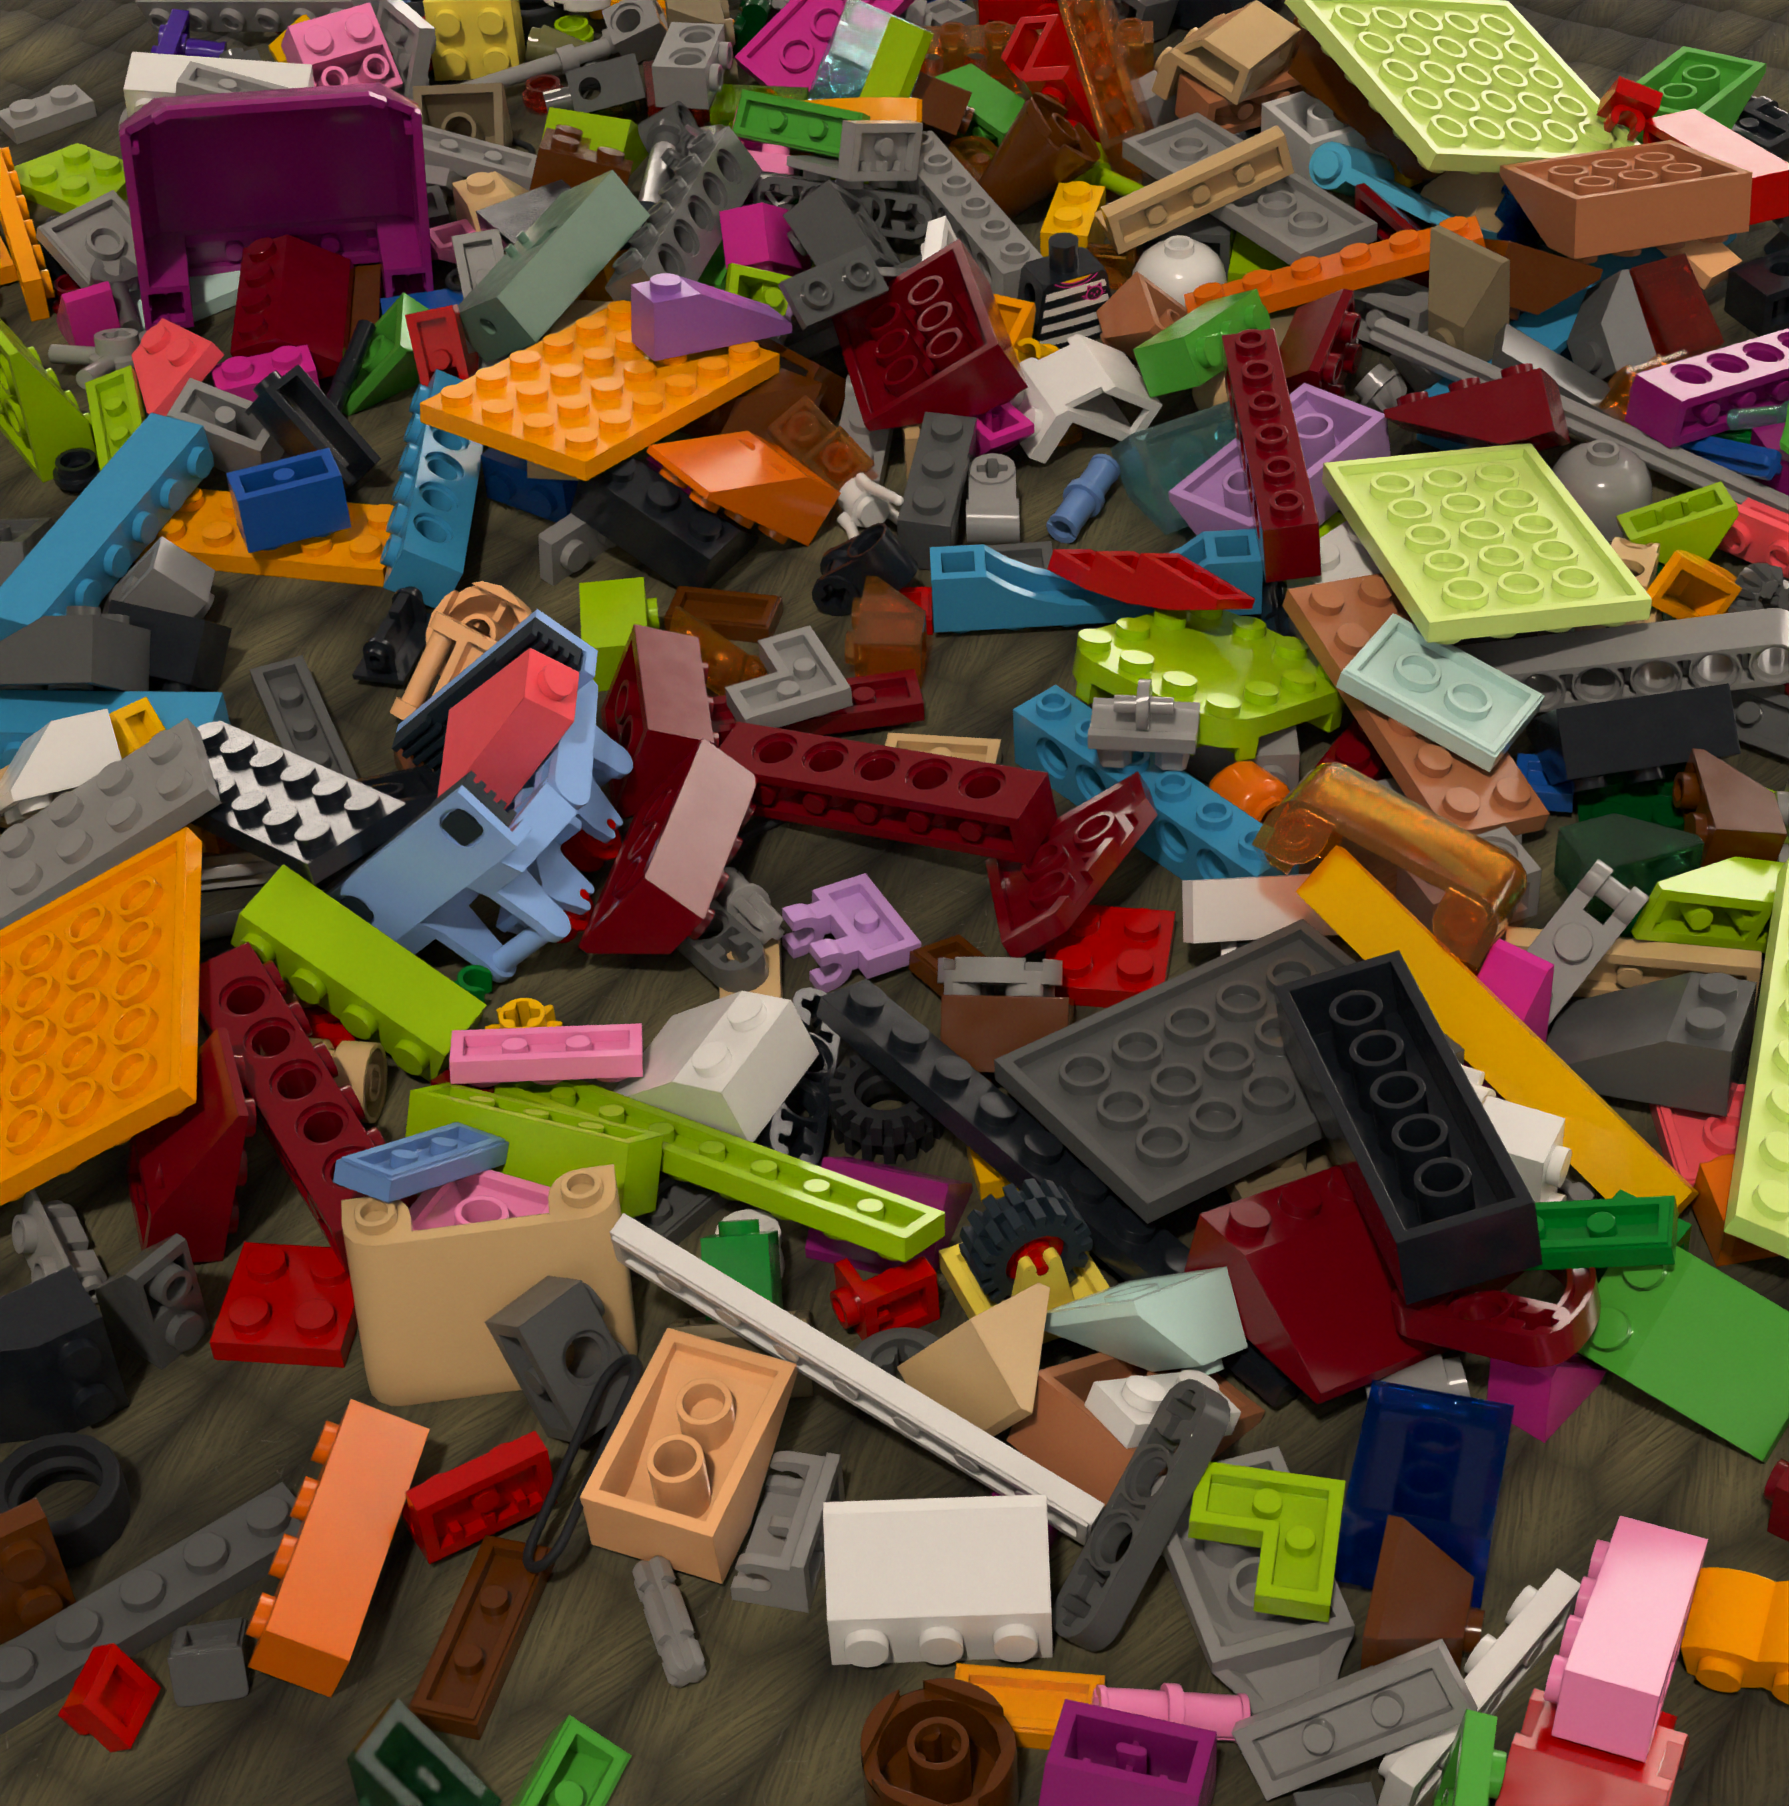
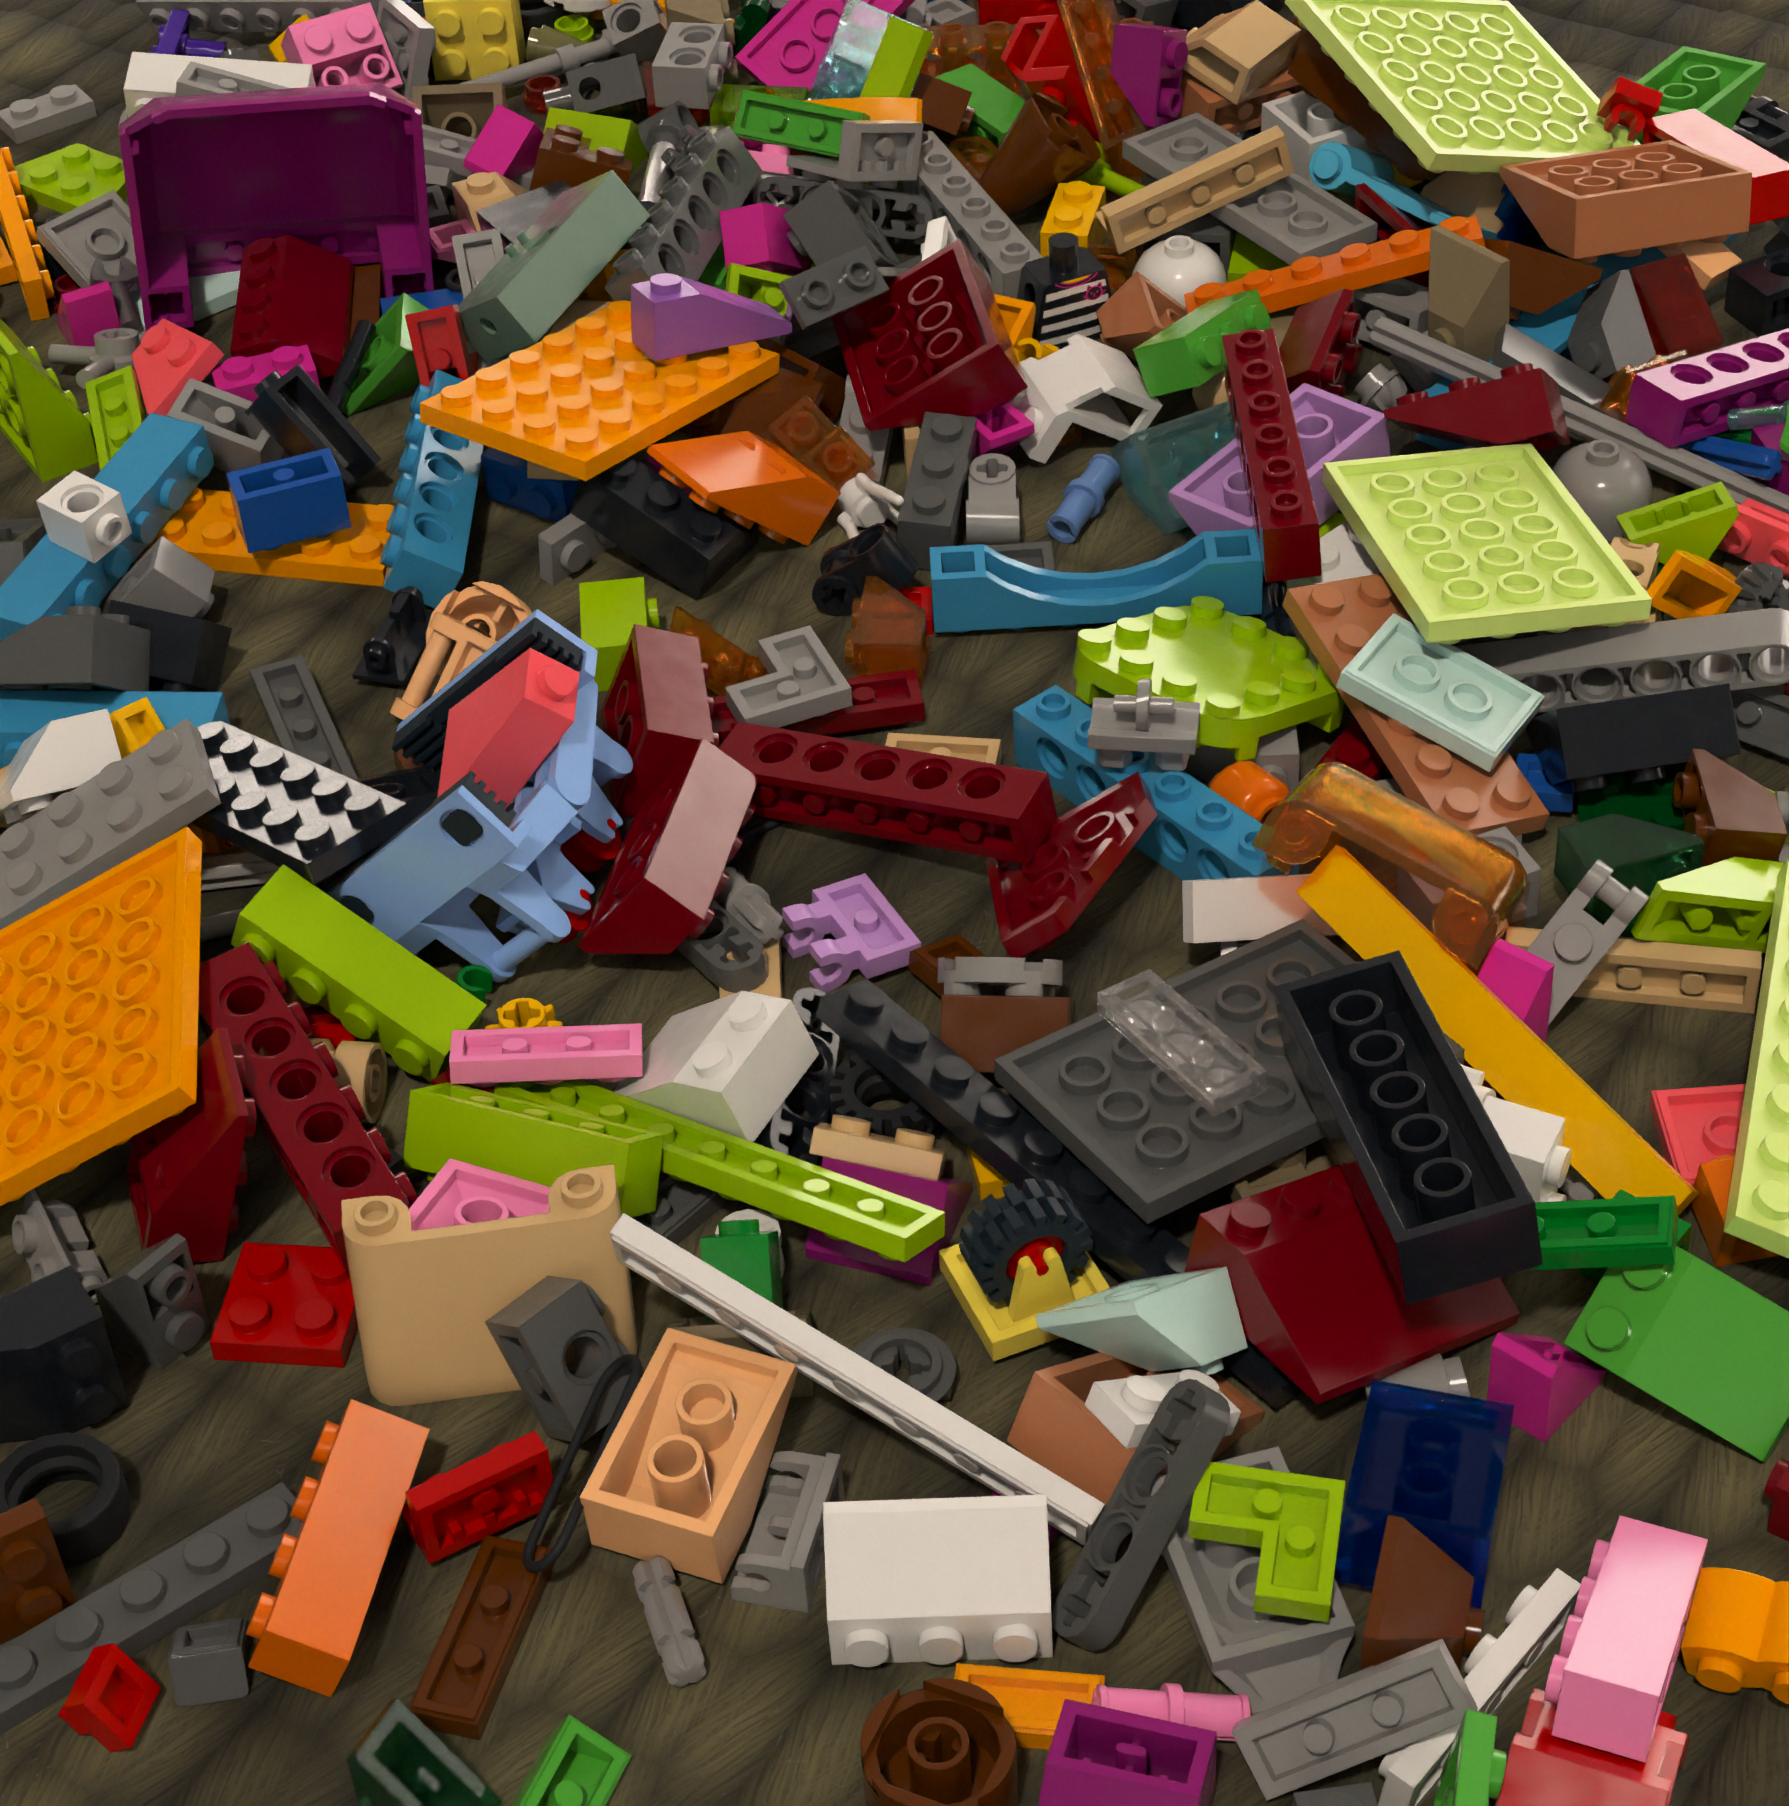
black plate [53,448,100,493] -> none
medium blue tile [333,1122,509,1203] -> none
reddish brown tile [664,586,783,643] -> none
red bracket [830,1256,940,1341] -> none
tan slope [897,1282,1050,1437] -> none
red plate [1045,904,1176,1008] -> none
red slope [1047,549,1255,610] -> none
dark red beam [1391,1267,1601,1368] -> none
dark grey slope [1546,972,1757,1117] -> none
none -> white brick [36,470,132,564]
none -> dark pink slope [463,104,544,180]
none -> tan plate [809,1115,948,1180]
none -> clear plate [1097,969,1268,1116]
none -> magenta slope [1110,23,1188,127]

